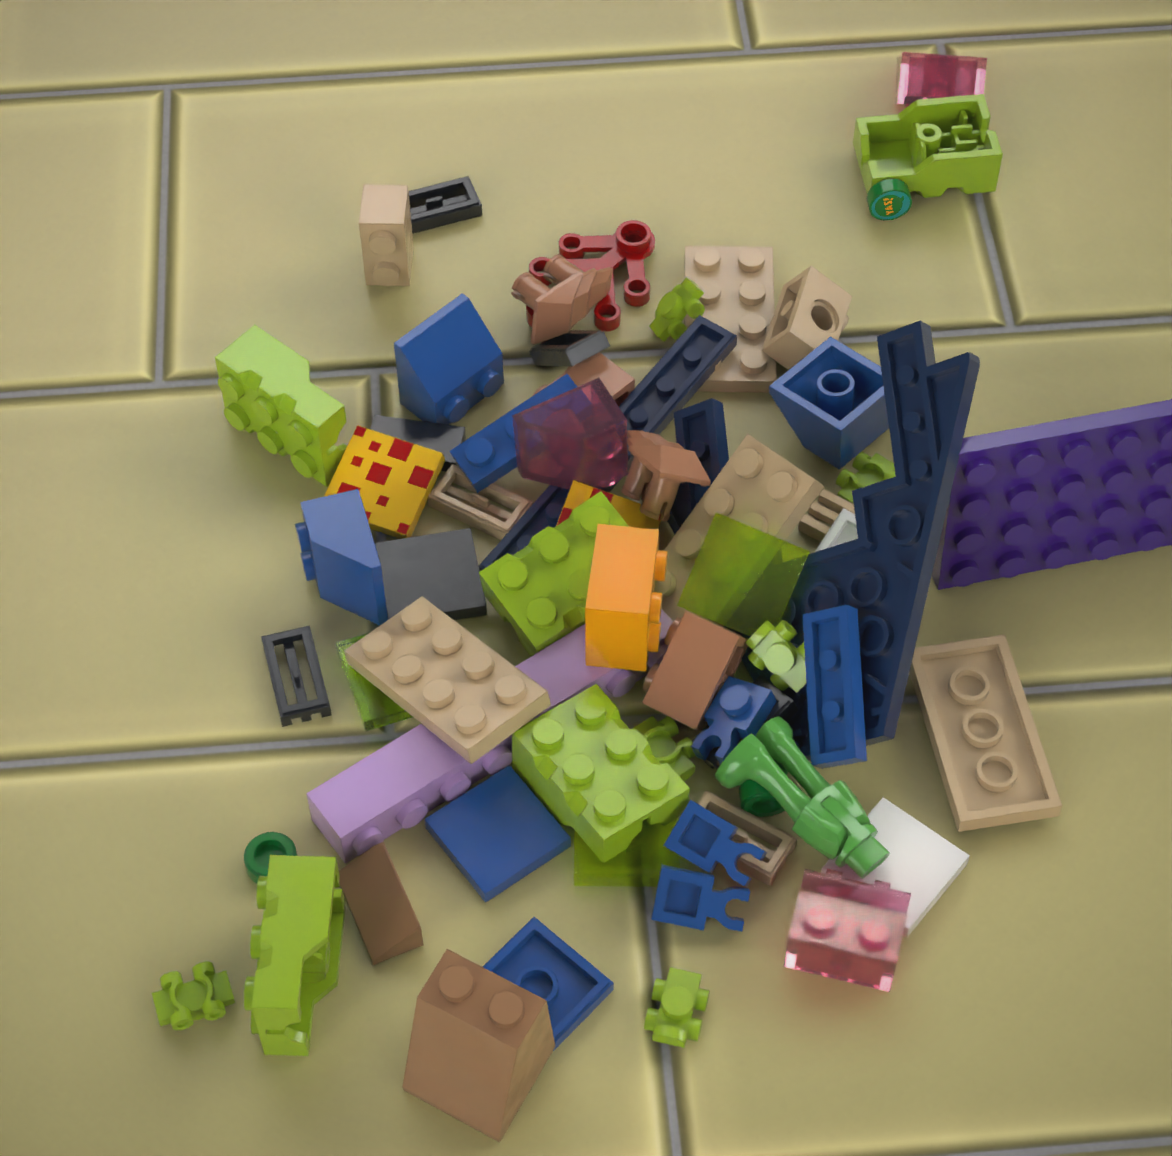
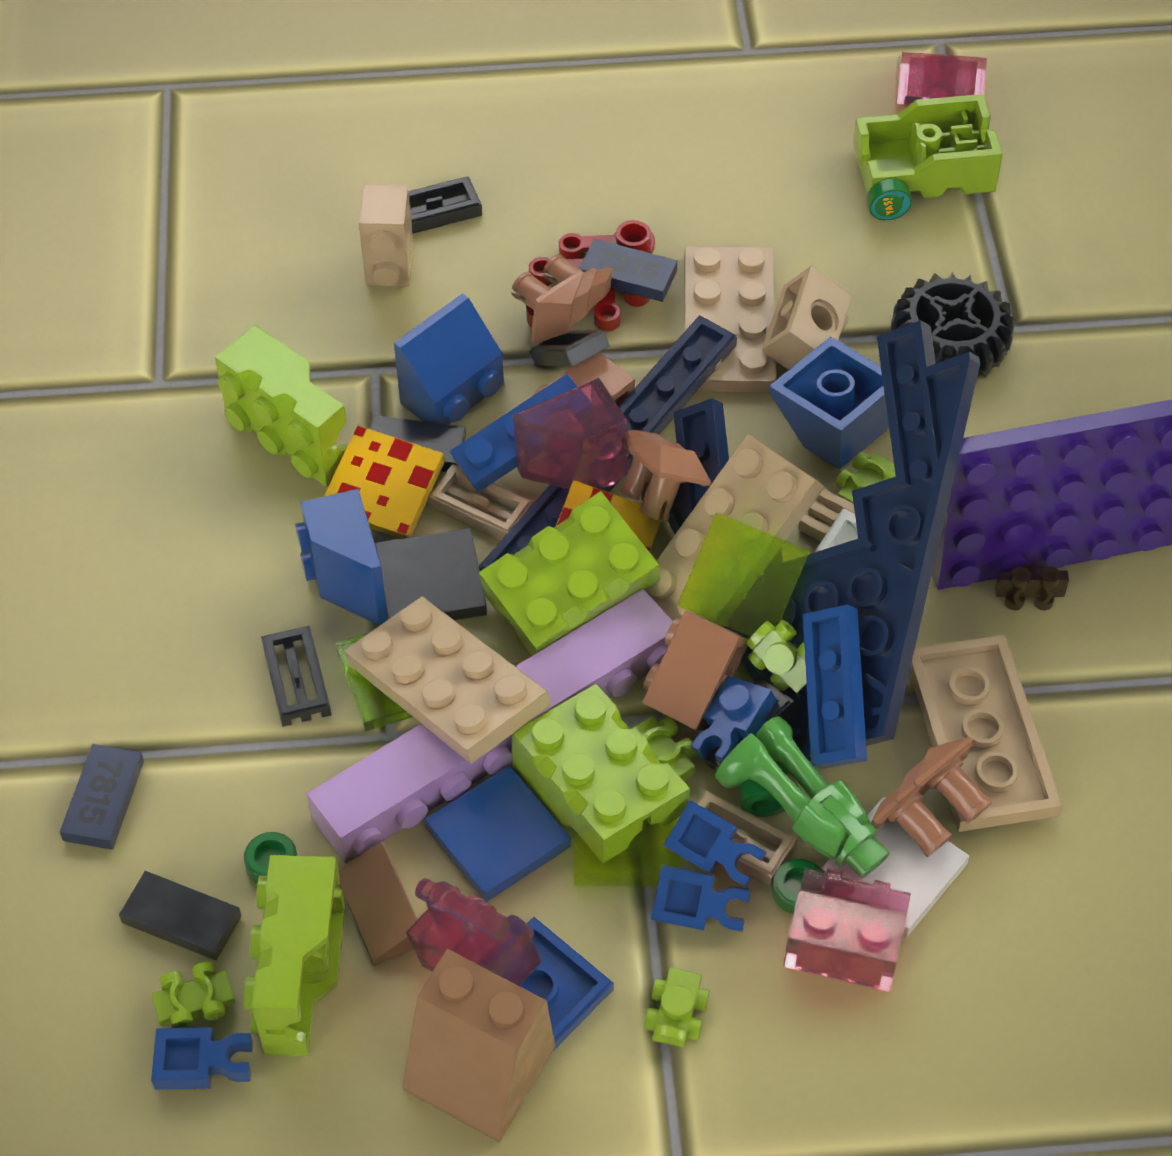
light orange brick [585,524,668,672] -> none
lime piece [649,277,705,342] -> none
none -> dark blue tile [60,744,144,850]
none -> black tile [119,871,241,961]
none -> blue plate [151,1027,253,1090]
none -> clear pink brick [406,878,541,986]
none -> tile [579,238,678,302]
none -> green tile [772,859,827,915]
none -> nougat connector [871,737,992,857]
none -> black gear [890,272,1015,376]
none -> dark brown piece [995,564,1069,611]

